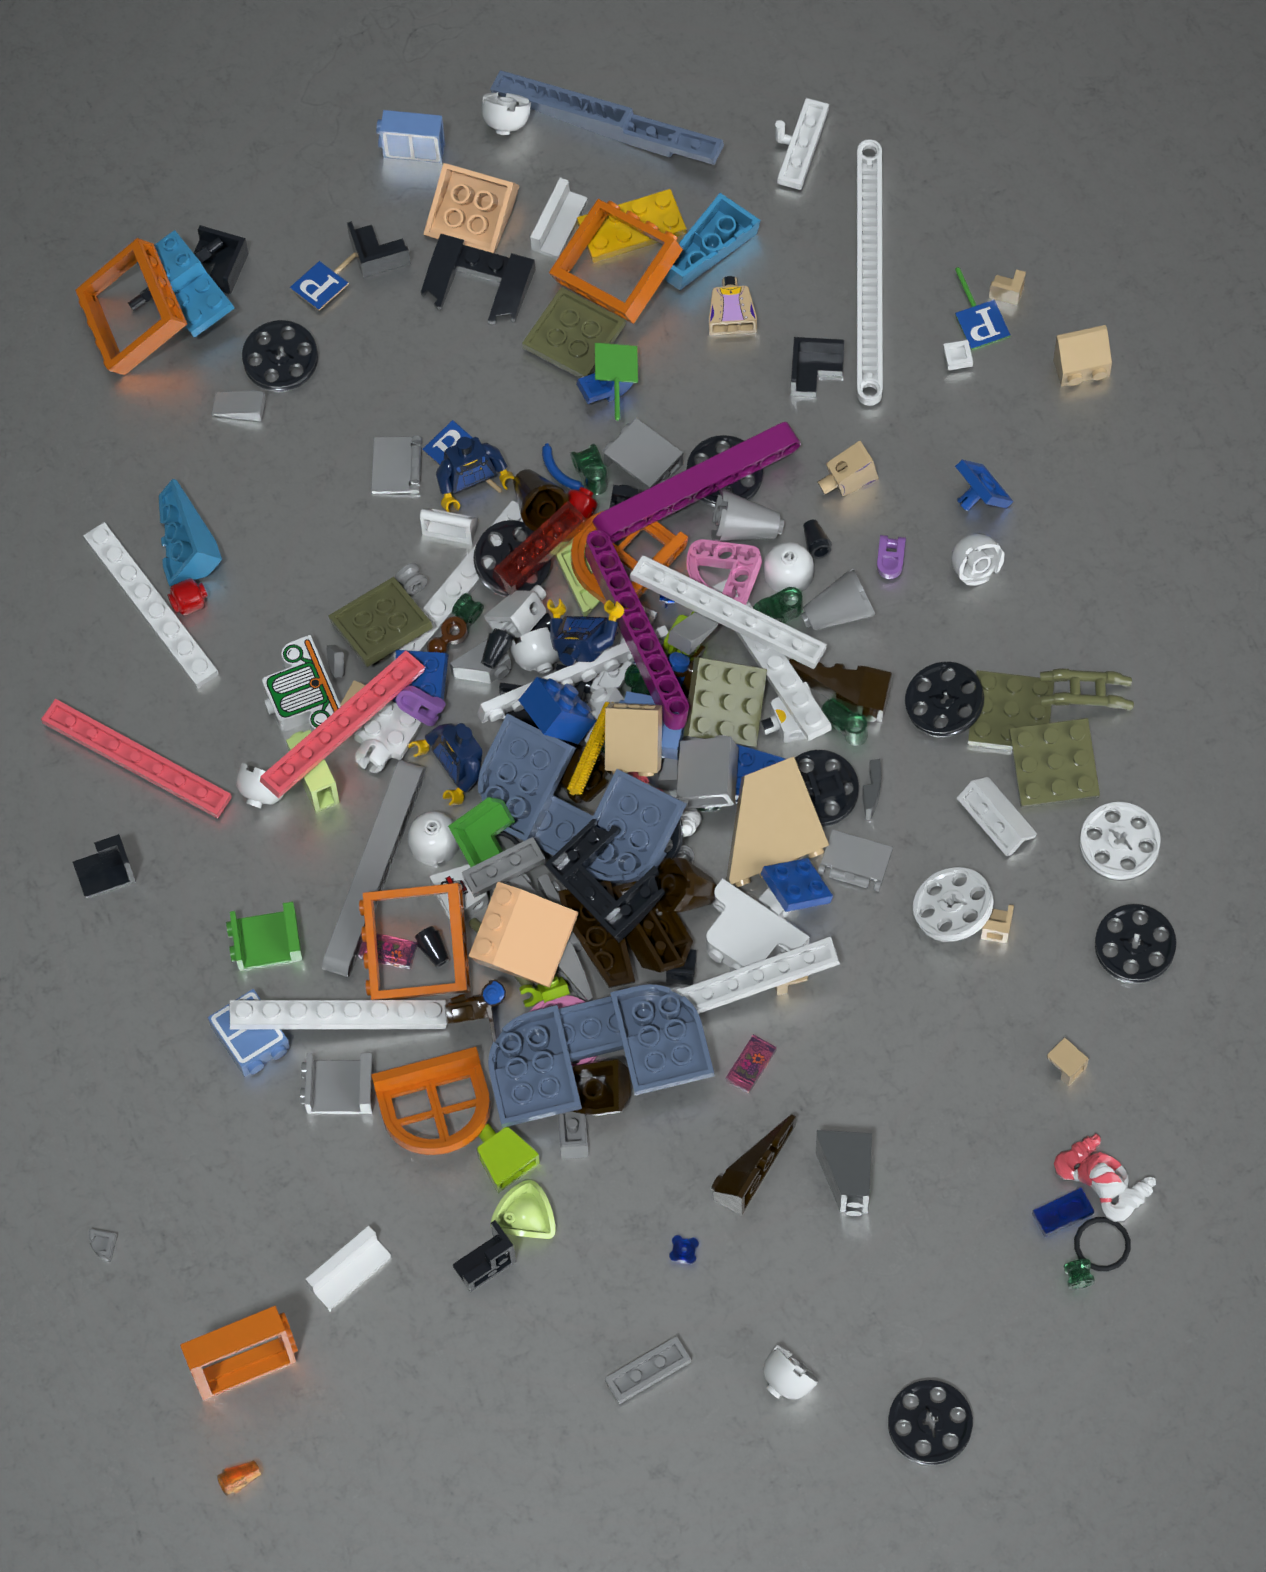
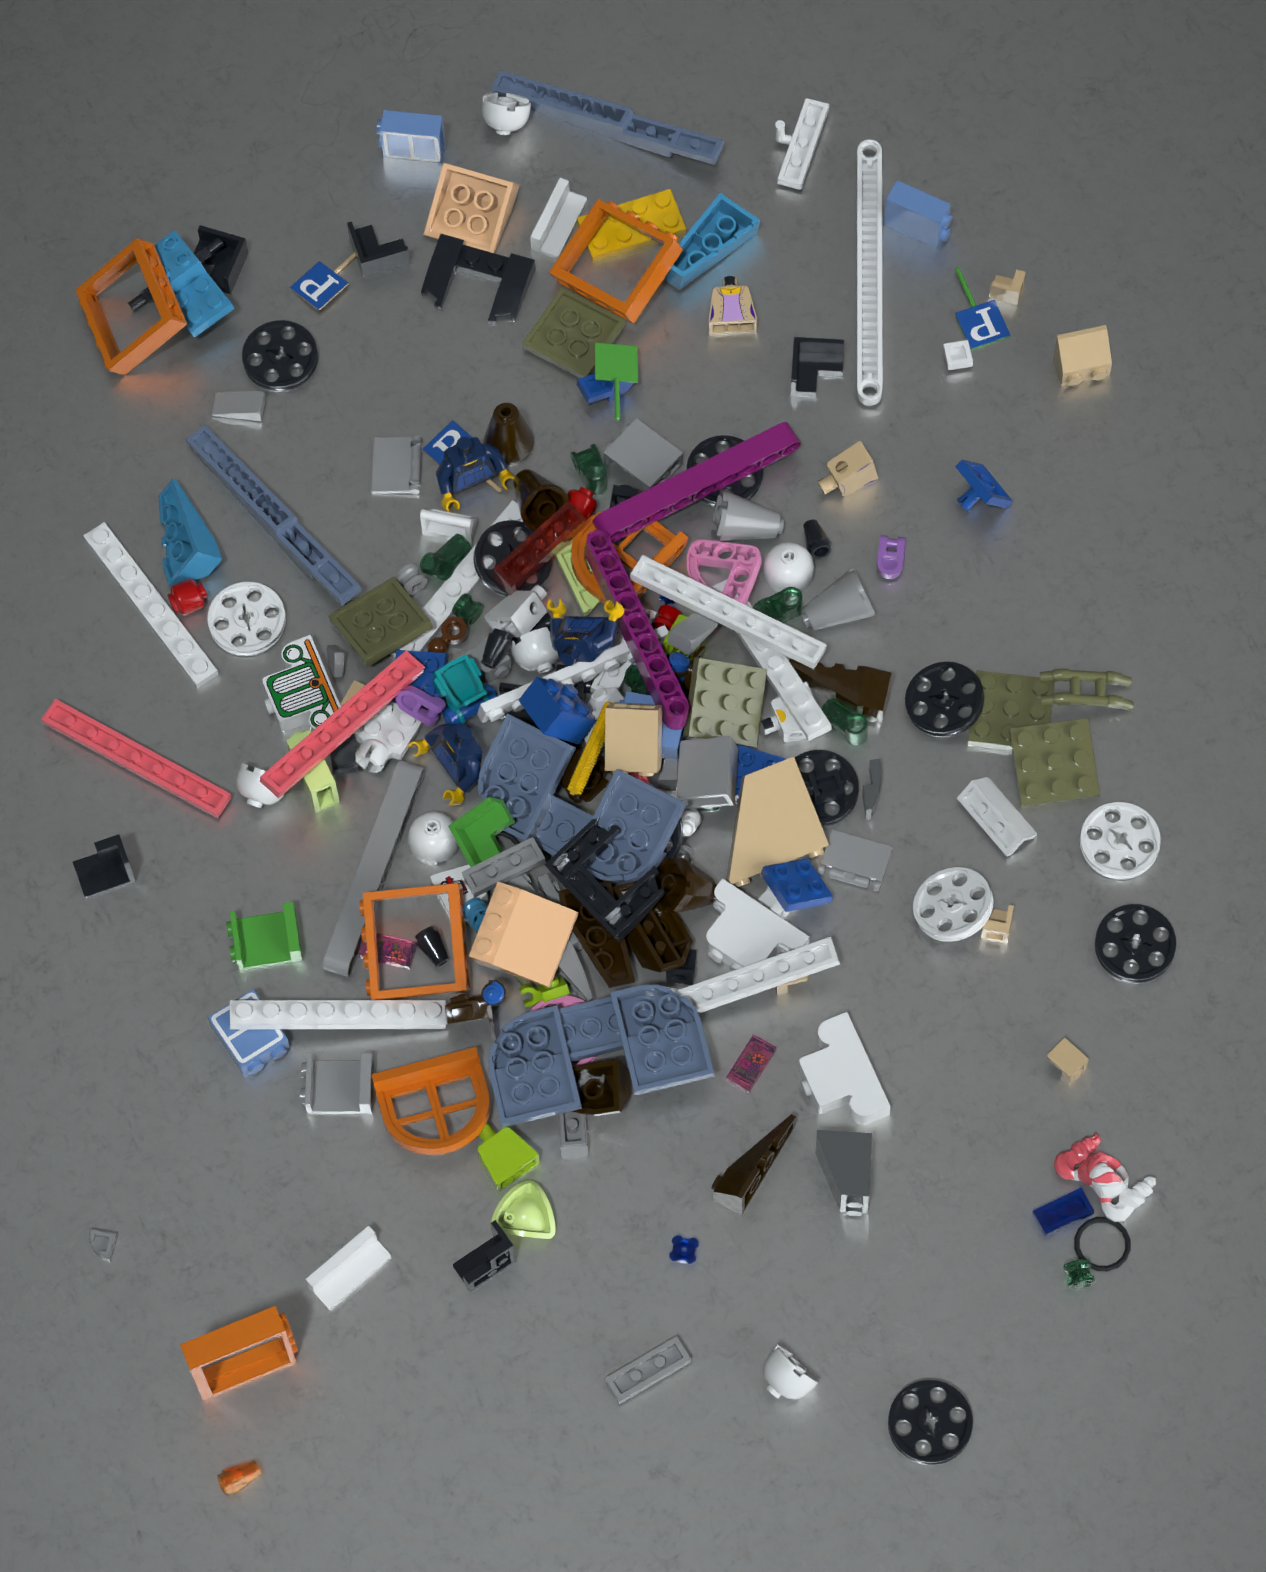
blue piece [542,443,584,490] -> none
white cylinder [951,533,1004,586] -> none
none -> sand blue slope [185,425,362,606]
none -> white wedge [208,582,286,656]
none -> black bracket [330,733,359,775]
none -> clear green piece [420,533,472,581]
none -> teal piece [432,654,498,726]
none -> dark azure wheel [464,898,488,931]
none -> dark brown cone [484,403,534,465]
none -> red wheel [652,605,683,632]
none -> white brick [799,1012,891,1125]
none -> medium blue brick [884,180,952,249]

